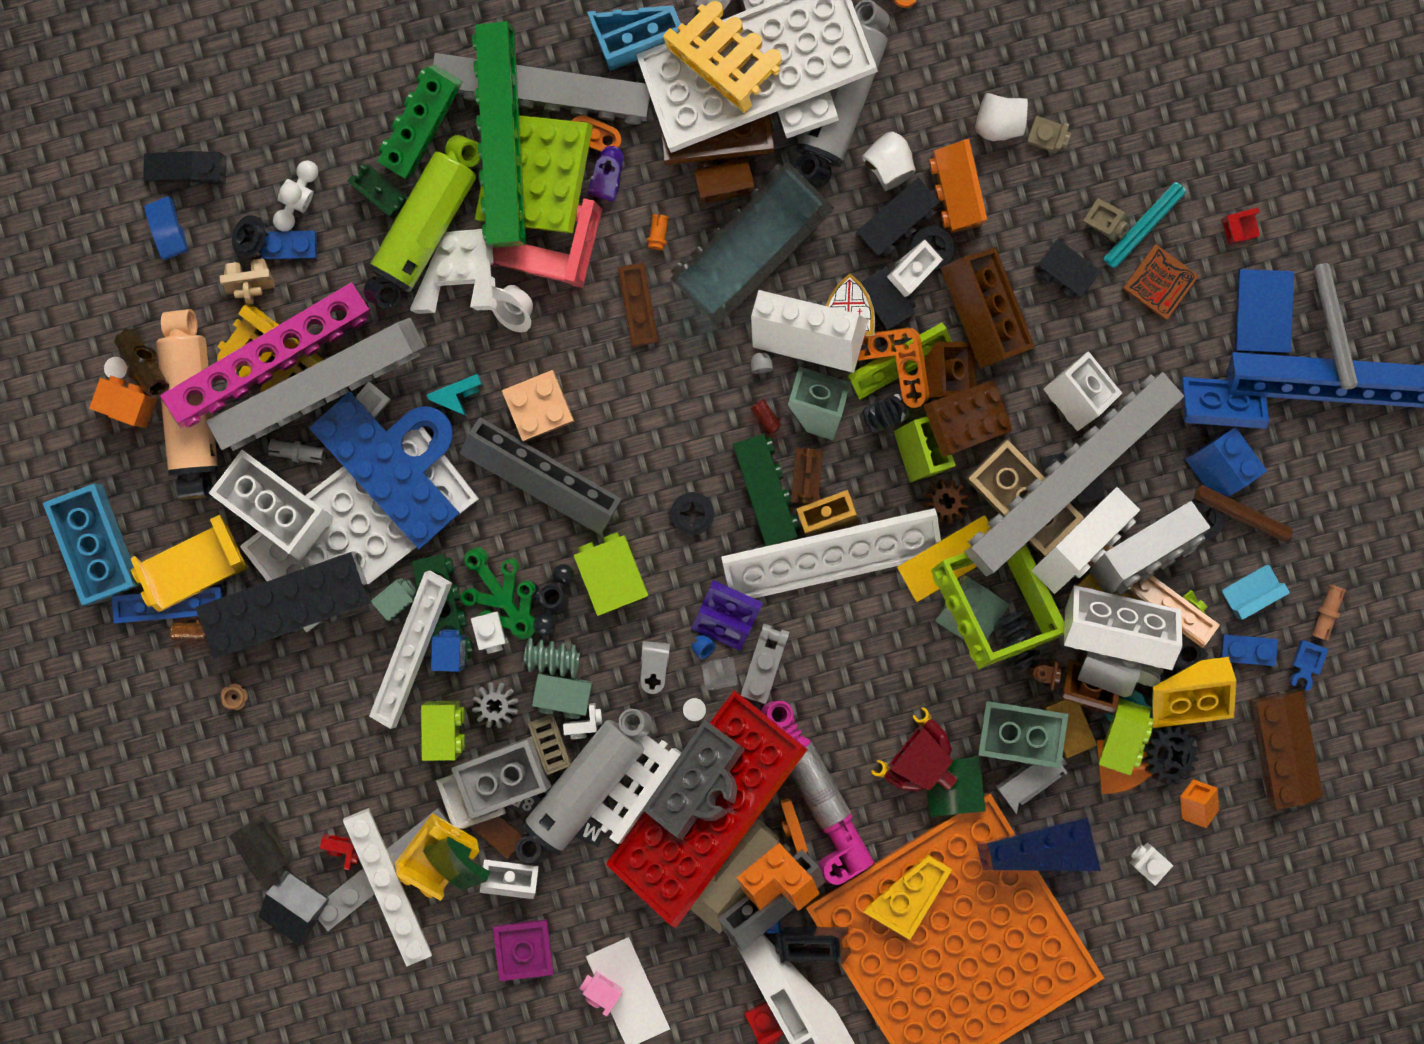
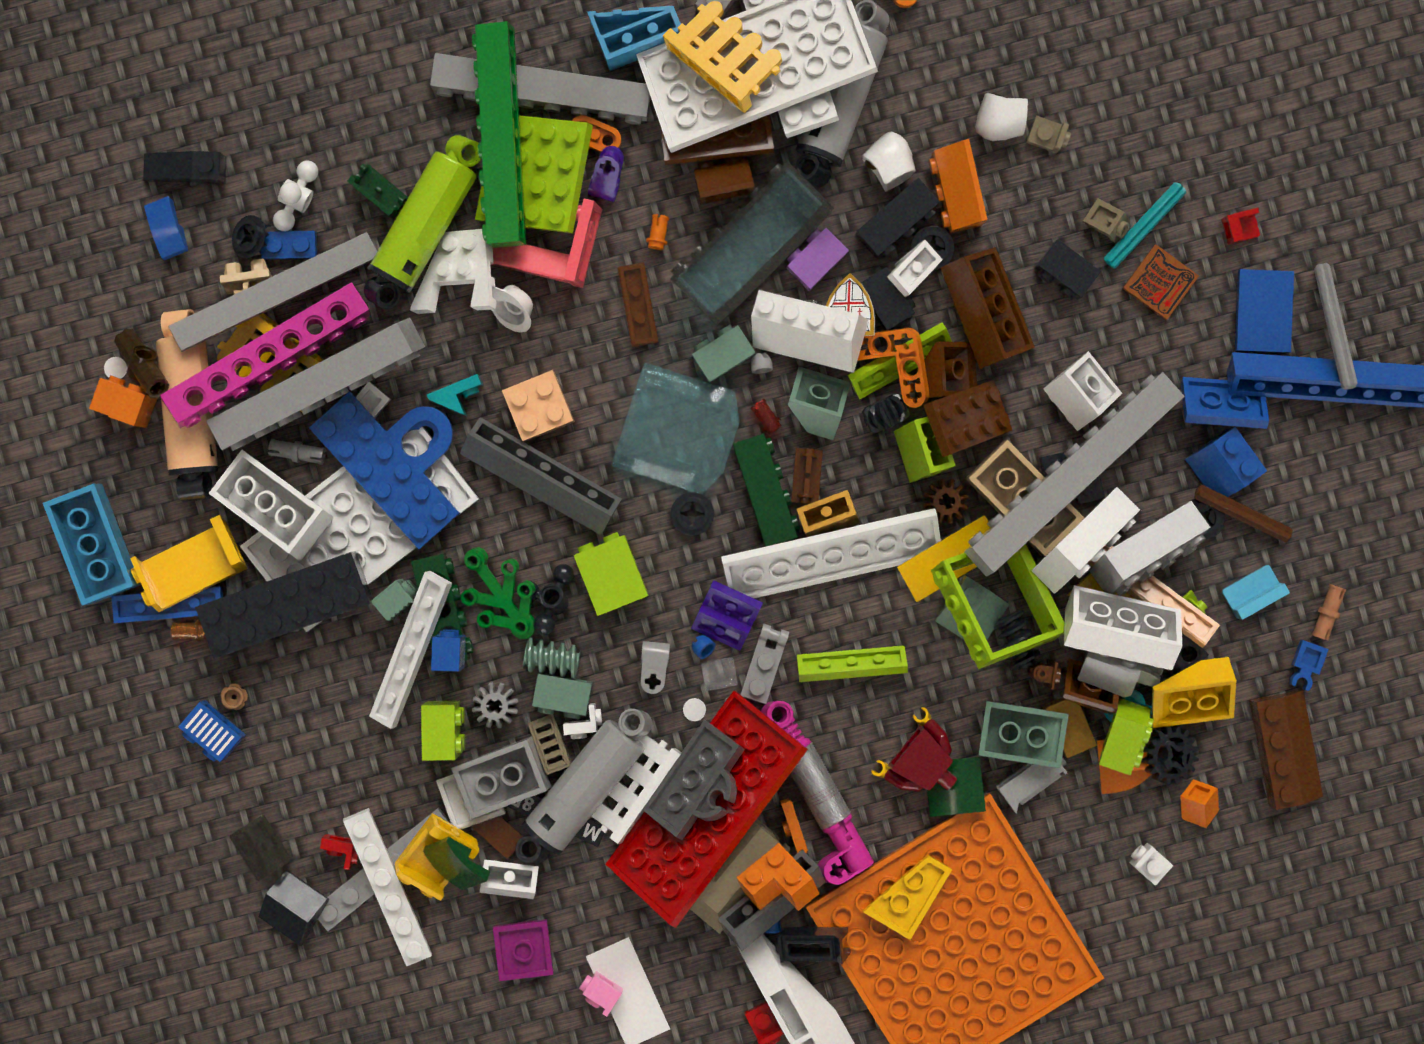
green brick [377,65,463,179] -> none
white bracket [471,612,508,654] -> none
clear blue wedge [976,817,1101,871] -> none
blue plate [1220,634,1278,666] -> none
none -> light grey tile [168,232,377,352]
none -> blue brick [178,700,246,762]
none -> clear light blue wedge [612,362,740,494]
none -> sand green brick [692,325,755,383]
none -> medium lavender brick [786,228,849,291]
none -> lime plate [797,646,908,682]

